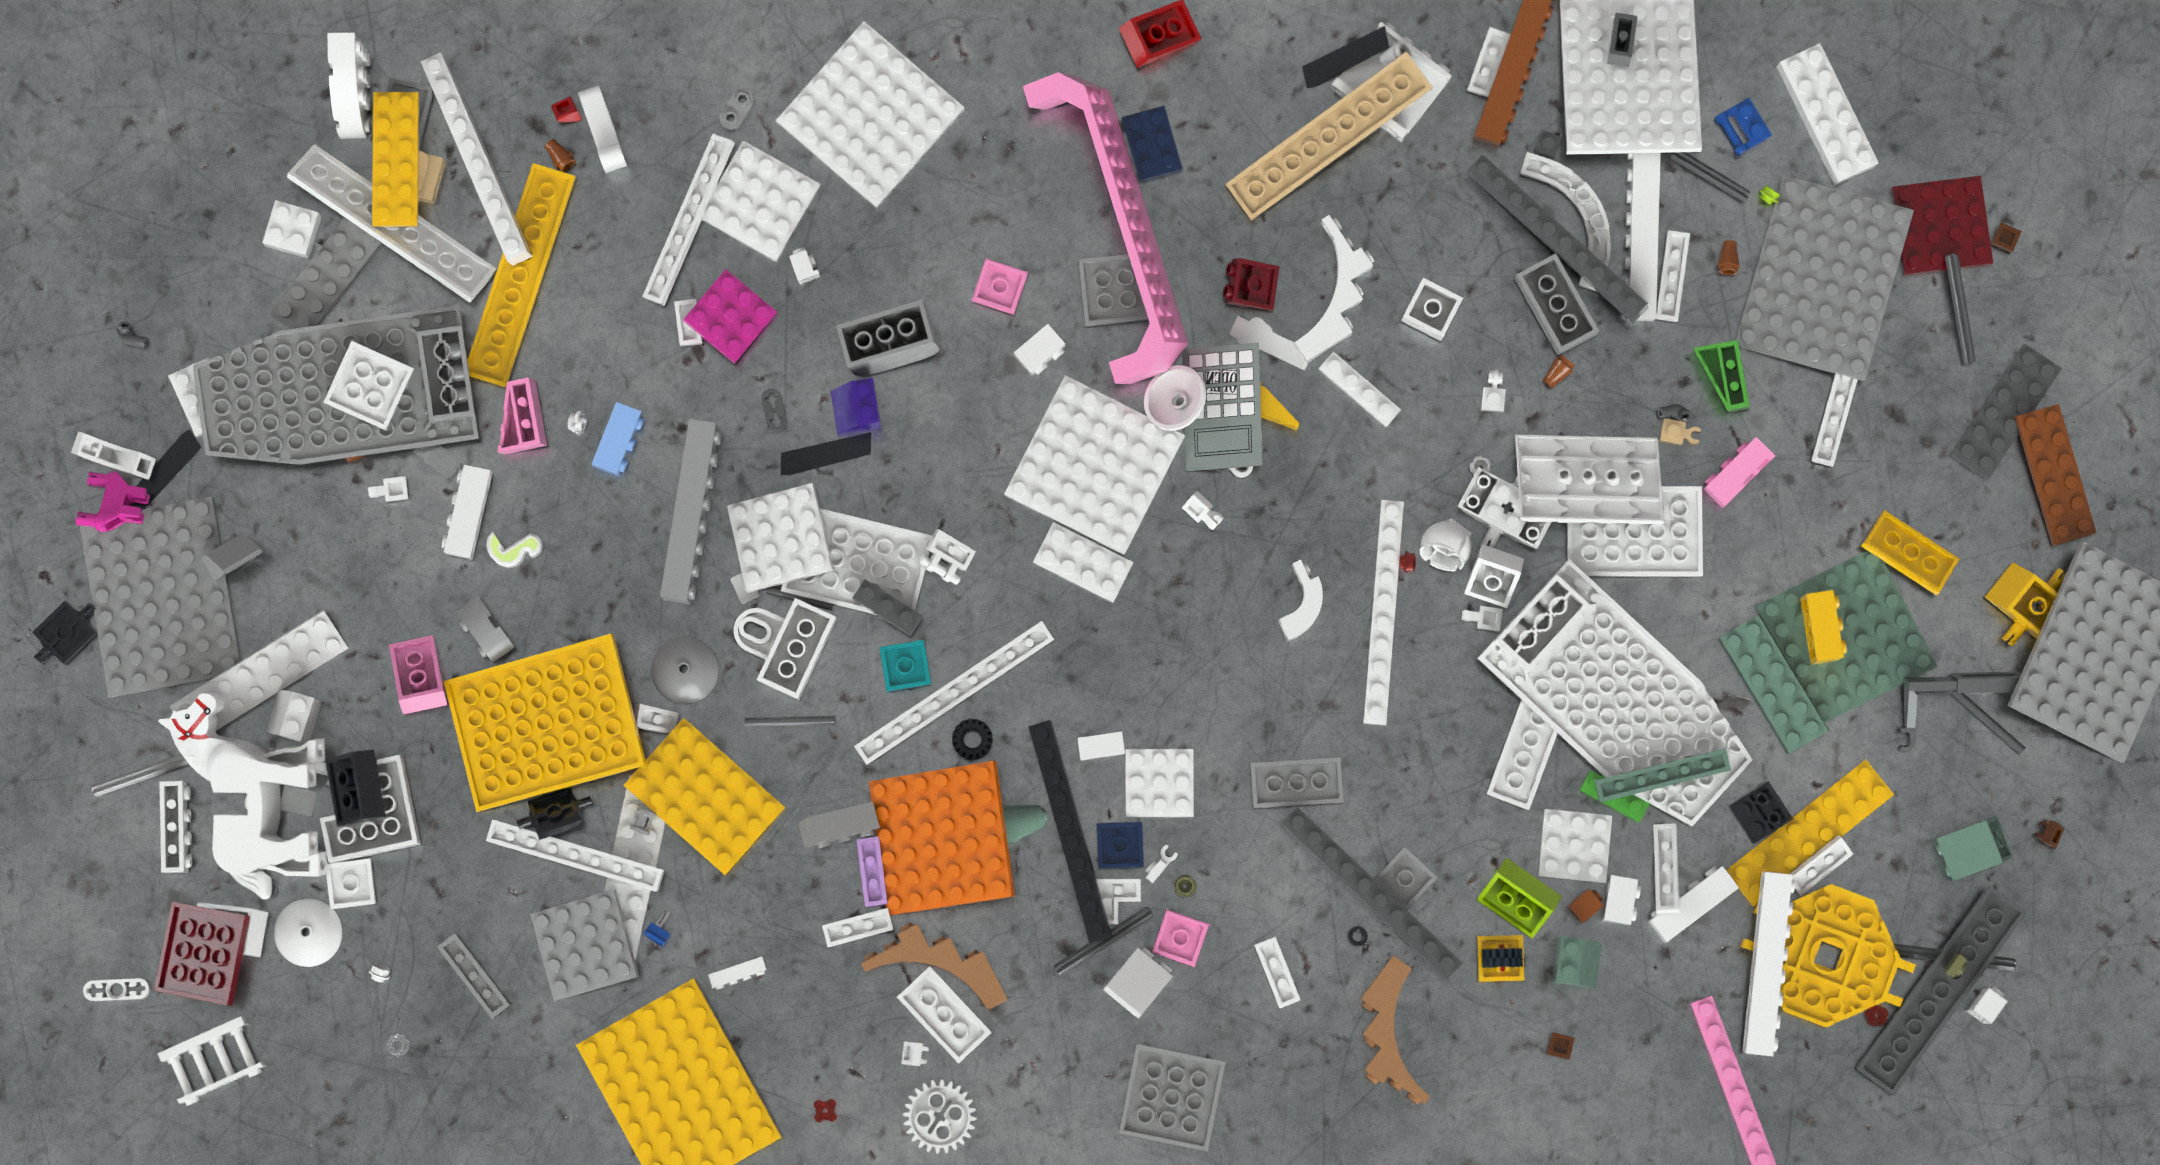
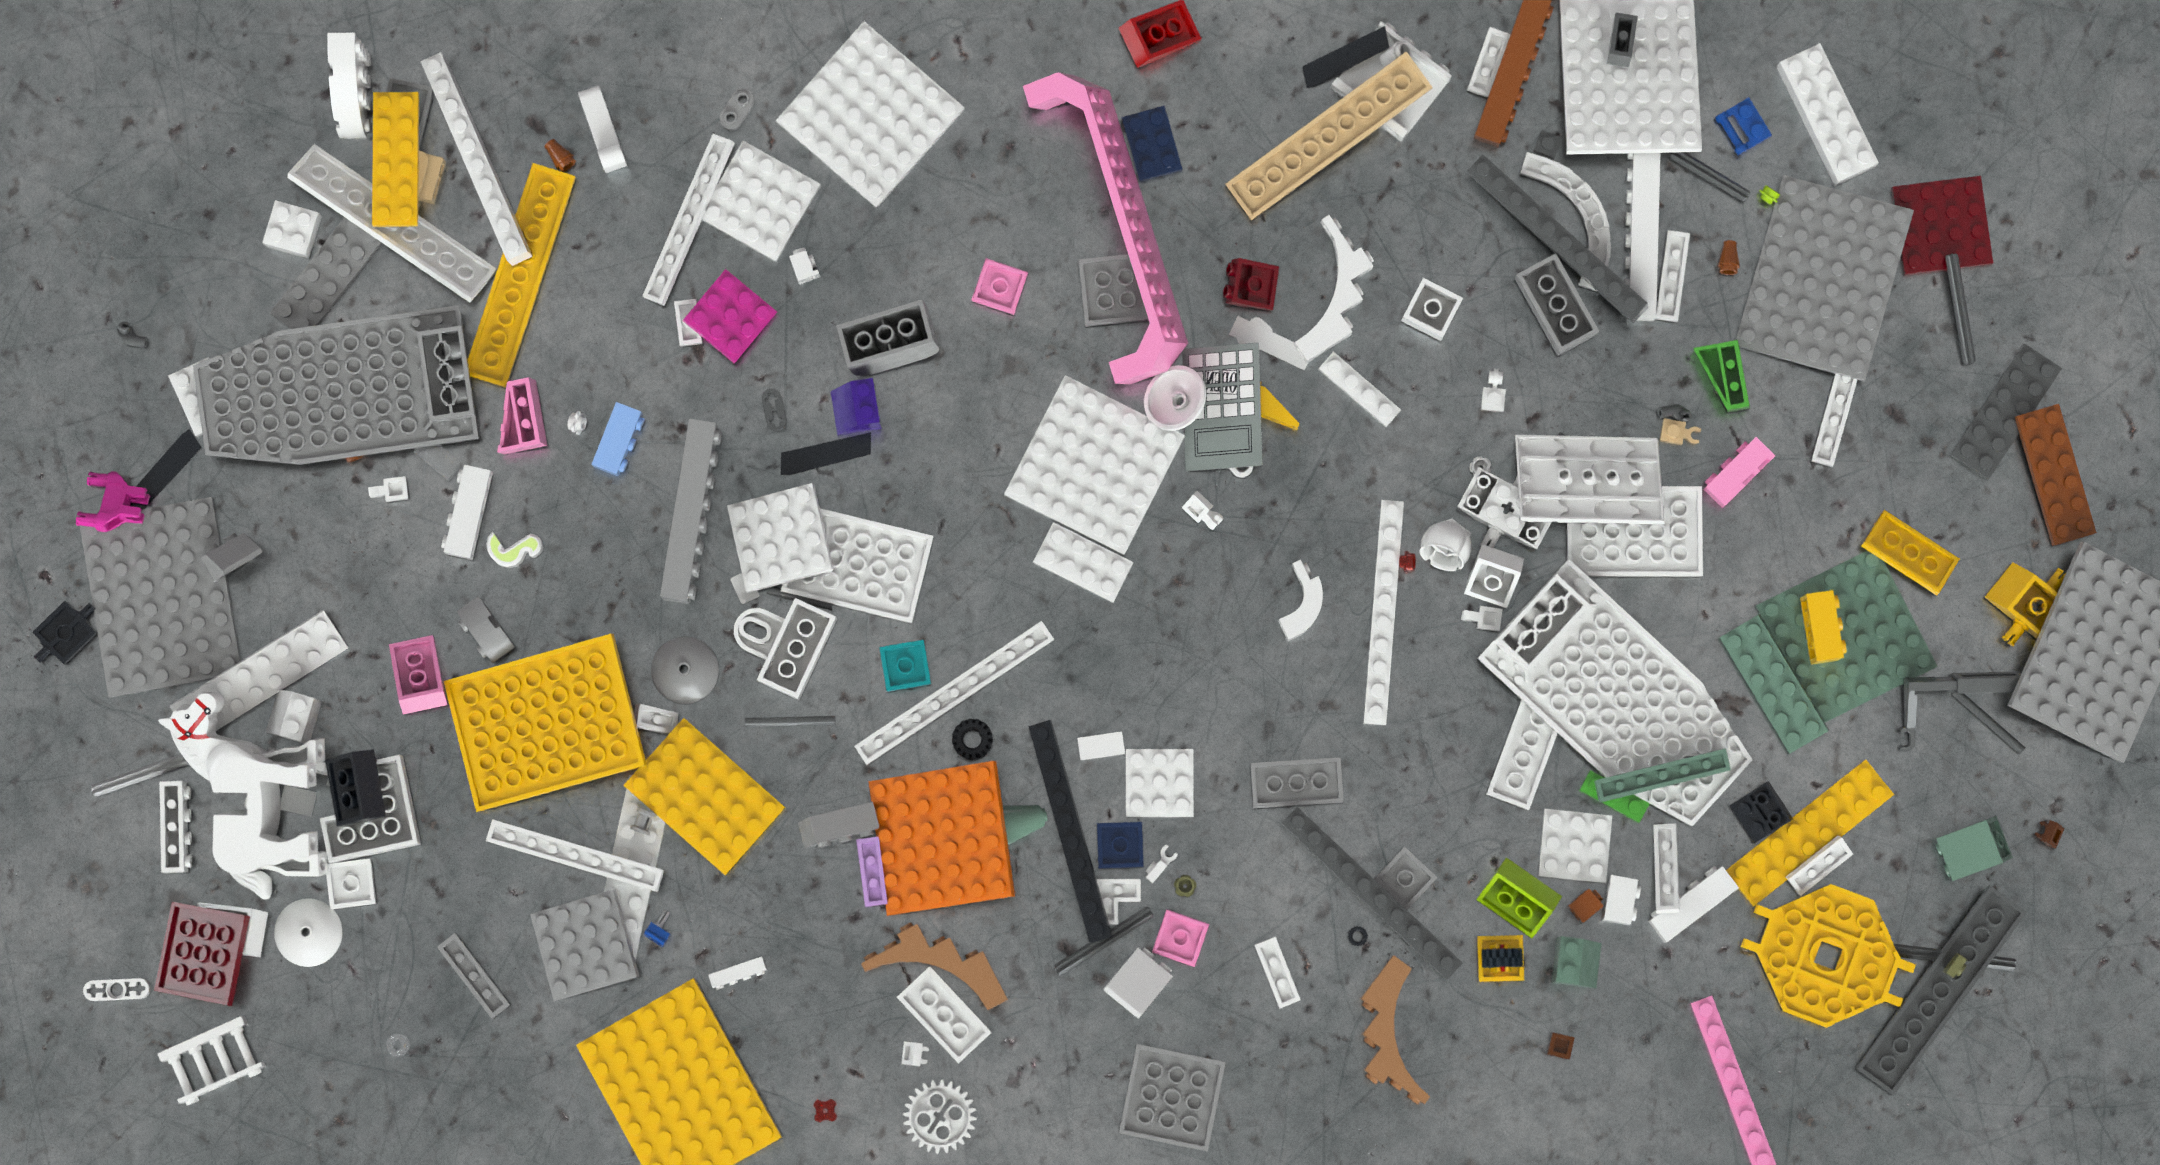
white arch [71,432,156,480] -> none
white plate [324,341,414,430] -> none
white plate [368,963,390,982] -> none
black plate [516,787,593,840] -> none
red slope [550,96,582,122] -> none
white plate [822,908,894,948] -> none
dark grey brick [853,579,923,636] -> none
white plate [919,529,976,585] -> none
white brick [1014,324,1065,376] -> none
dark orange cone [1543,354,1575,388] -> none
white brick [1742,871,1795,1056] -> none
clear red plate [1866,1004,1888,1026] -> none
white brick [1965,987,2008,1024] -> none
reddish brown plate [1991,223,2022,253] -> none

